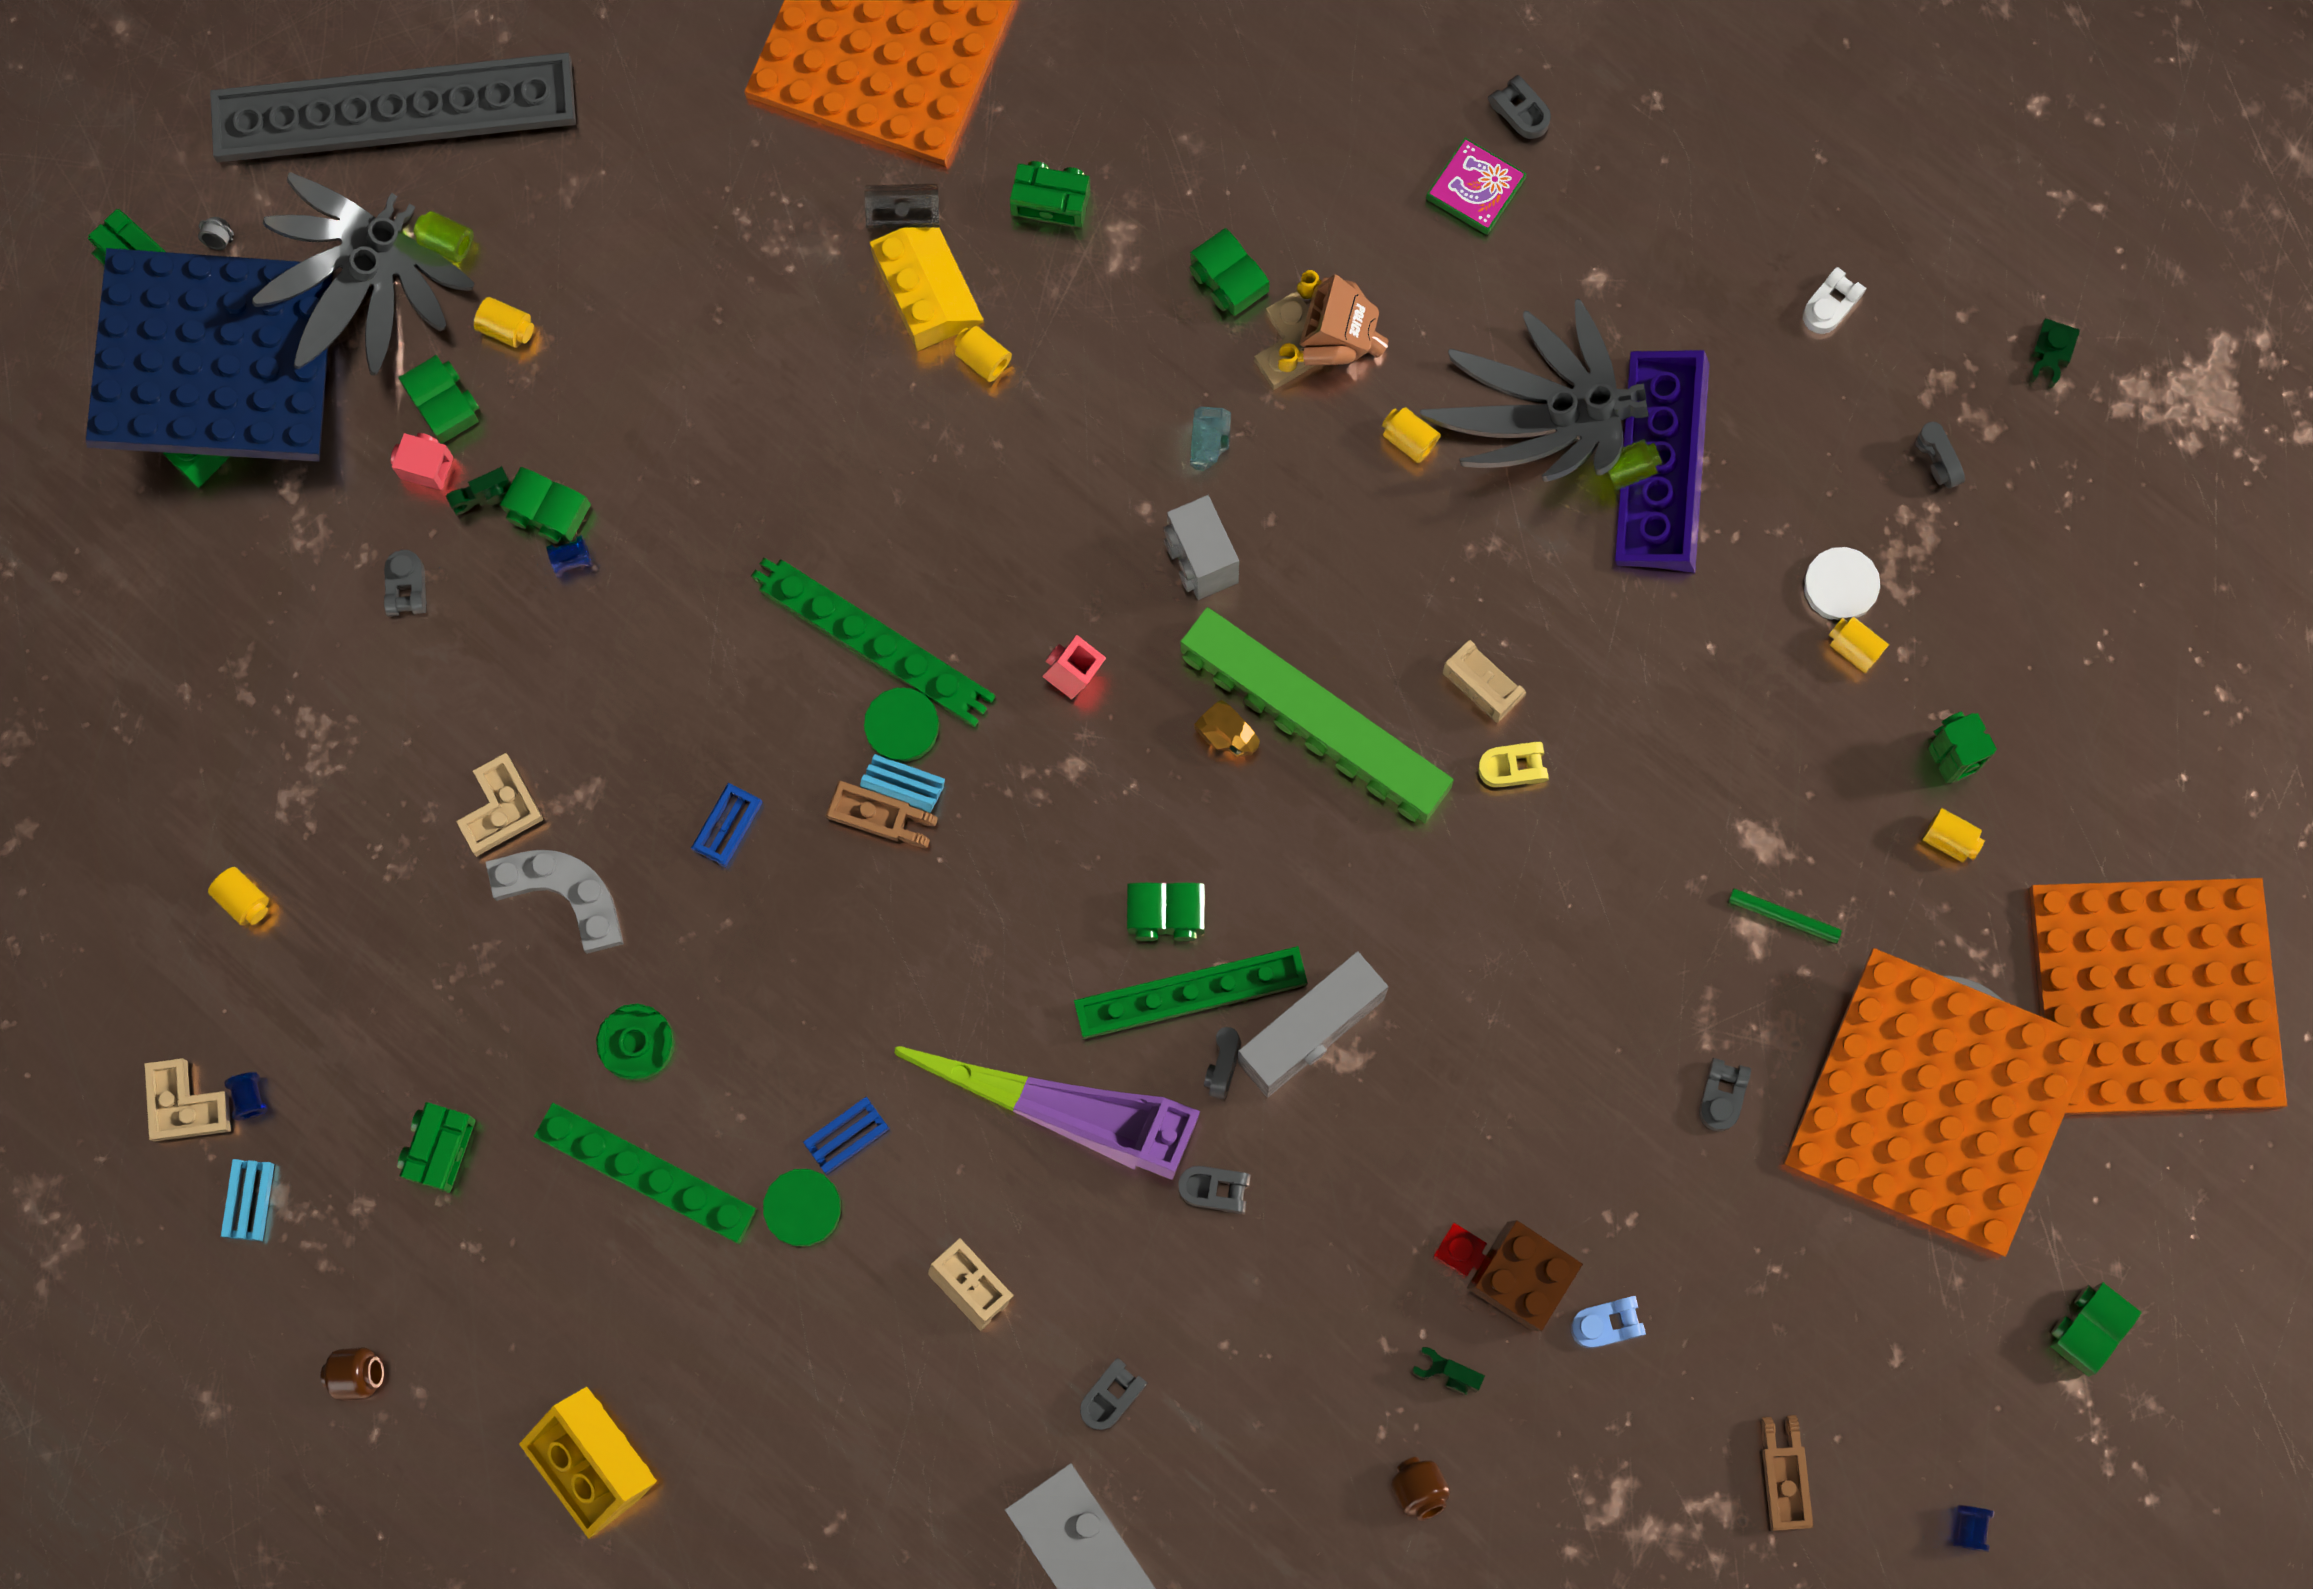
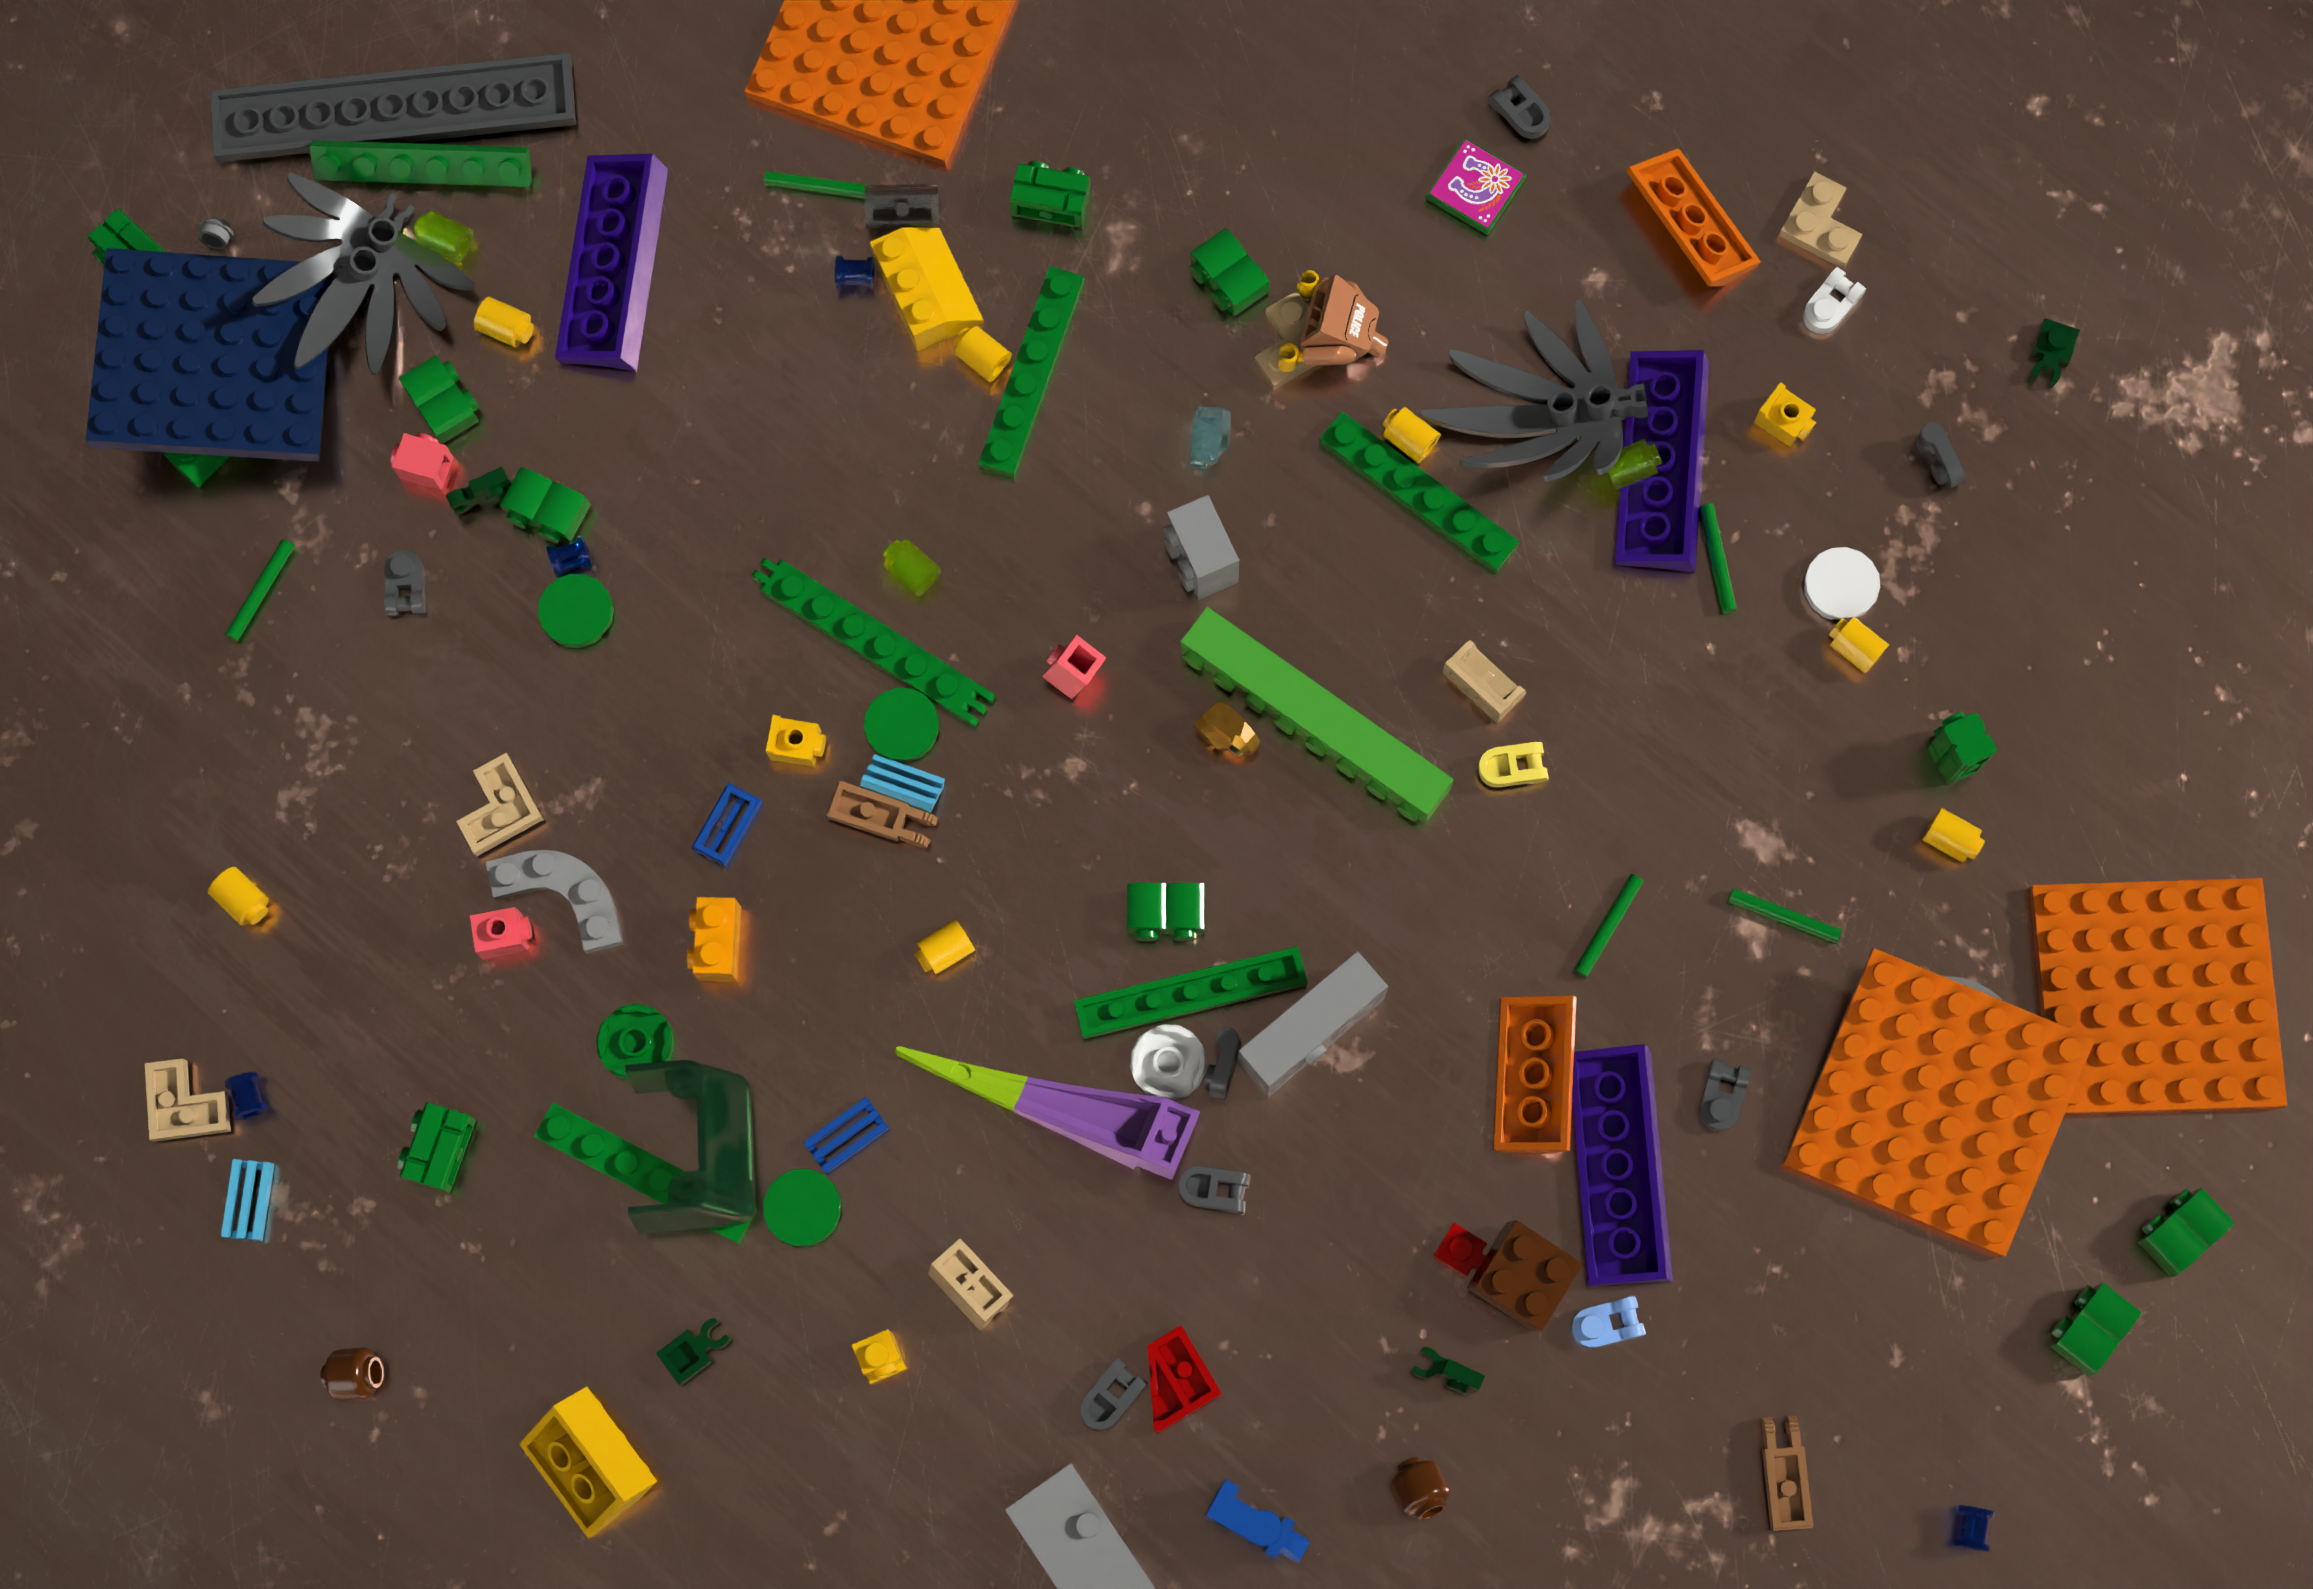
none -> green bar [225,539,295,642]
none -> green plate [309,140,532,187]
none -> coral brick [470,907,532,960]
none -> green tile [538,574,614,648]
none -> dark purple arch [555,154,668,371]
none -> clear green windscreen [625,1060,756,1234]
none -> dark green plate [656,1318,731,1386]
none -> light orange brick [687,897,741,982]
none -> green bar [764,171,874,200]
none -> yellow brick [766,715,826,767]
none -> clear blue bush [835,256,875,290]
none -> yellow brick [852,1329,907,1385]
none -> clear neon green brick [883,539,941,597]
none -> yellow brick [913,918,975,975]
none -> green plate [978,266,1085,479]
none -> white tile [1130,1024,1207,1101]
none -> red wing [1147,1325,1222,1434]
none -> blue hips [1204,1479,1310,1563]
none -> green plate [1319,411,1519,574]
none -> orange slope [1494,996,1576,1154]
none -> dark purple arch [1572,1044,1673,1287]
none -> green bar [1573,874,1644,978]
none -> orange slope [1626,148,1761,286]
none -> green bar [1699,503,1737,614]
none -> yellow brick [1754,382,1816,447]
none -> tan plate [1779,171,1863,269]
none -> green brick [2138,1187,2235,1278]

